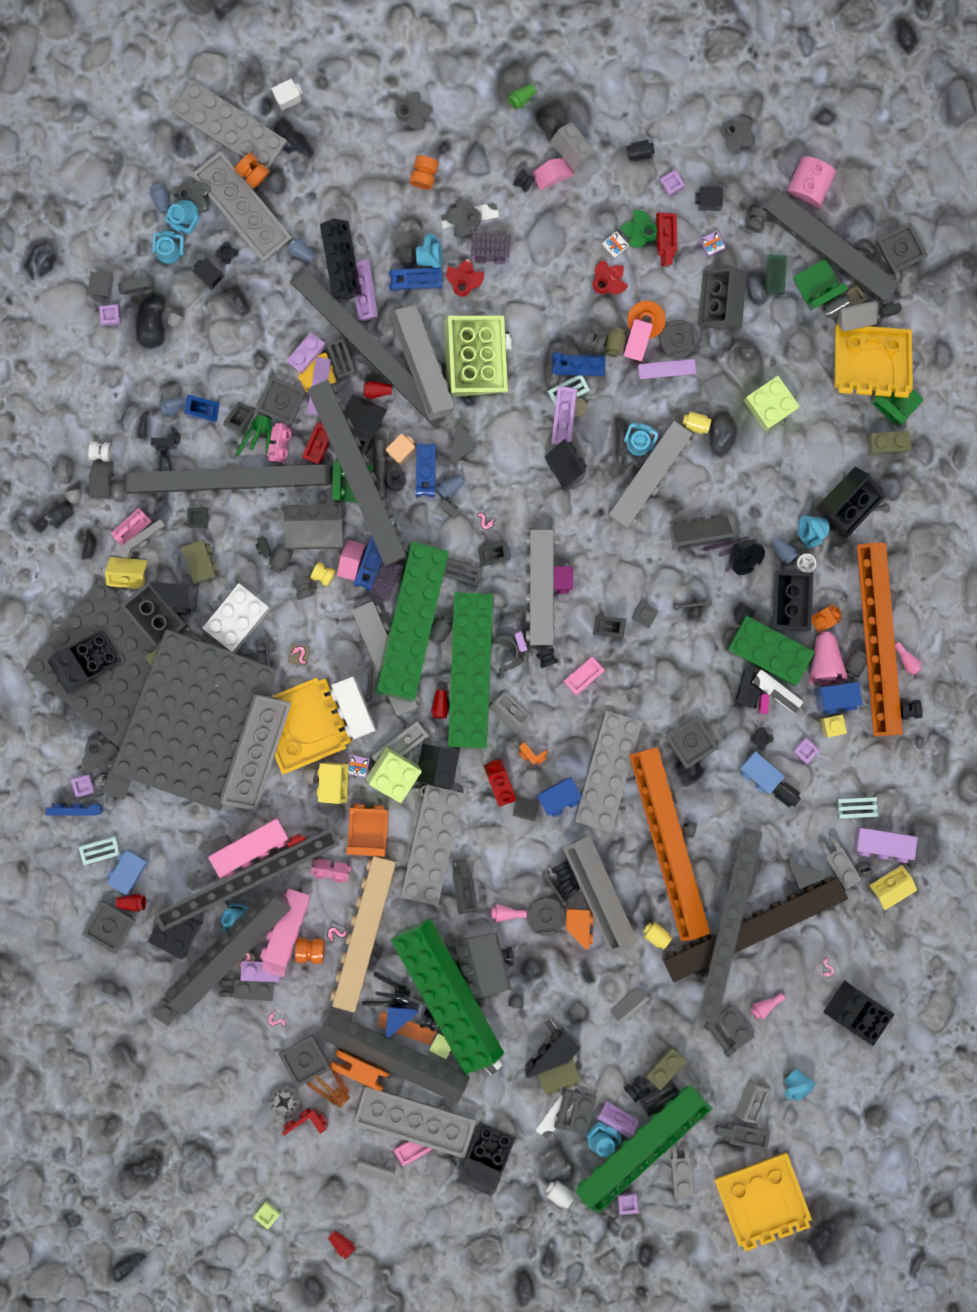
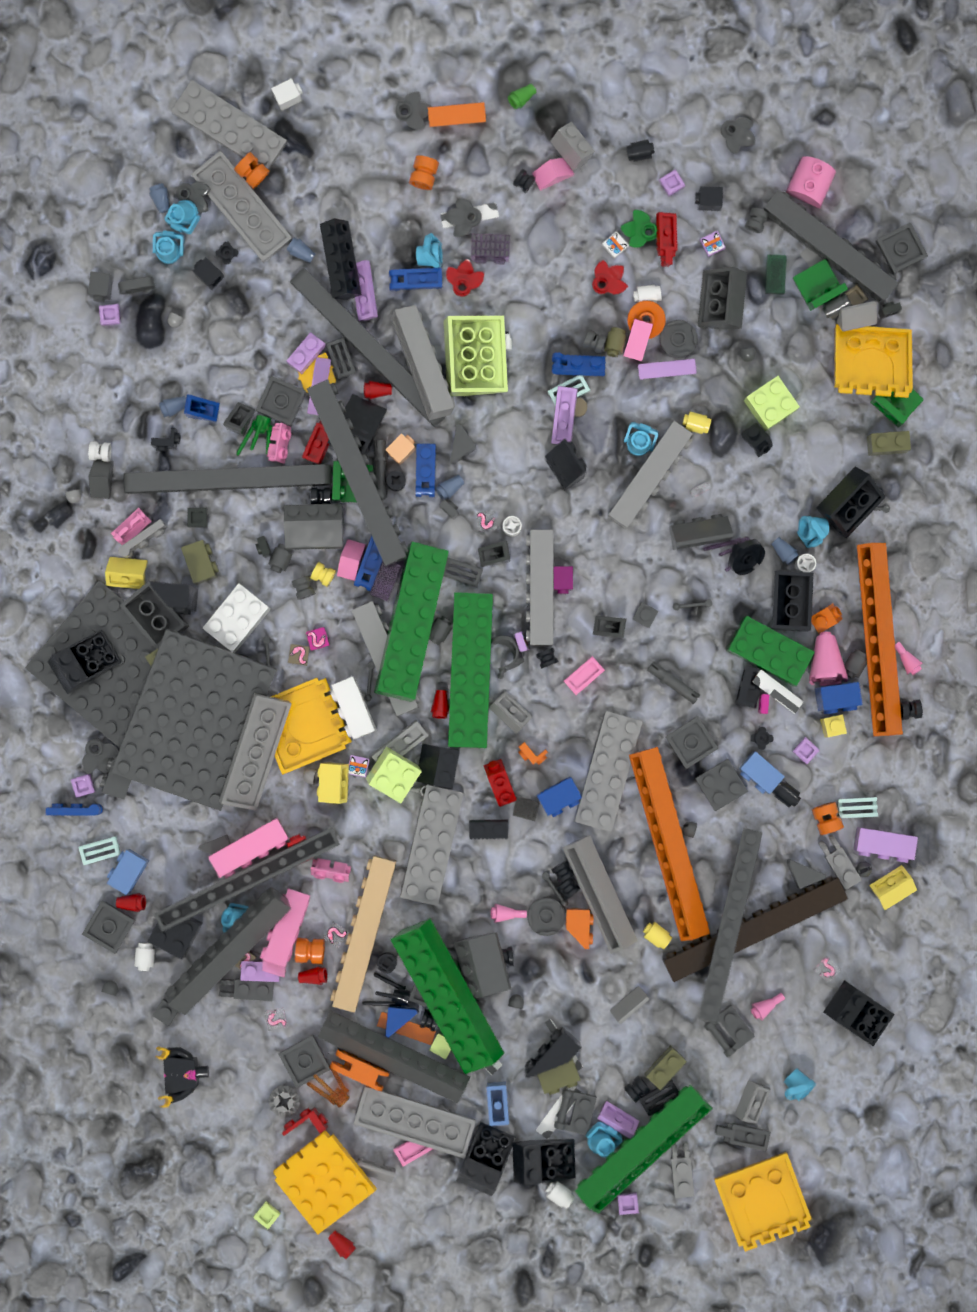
orange panel [346,804,389,857] -> none
dark grey hinge [452,859,477,914] -> none
none -> white brick [134,943,155,971]
none -> black torso [155,1046,209,1108]
none -> yellow hinge [273,1131,377,1234]
none -> red cone [298,966,328,985]
none -> dark pink tile [306,627,330,651]
none -> black wheel [311,487,331,504]
none -> black wheel [377,952,397,973]
none -> orange tile [428,102,486,127]
none -> black brick [469,820,508,840]
none -> medium blue brick [487,1081,509,1126]
none -> white wheel [503,516,522,537]
none -> black slope [512,1139,576,1186]
none -> white brick [633,284,662,303]
none -> dark grey pin [647,661,700,704]
none -> dark grey plate [695,759,748,811]
none -> black bracket [741,423,773,457]
none -> orange wheel [811,802,844,835]

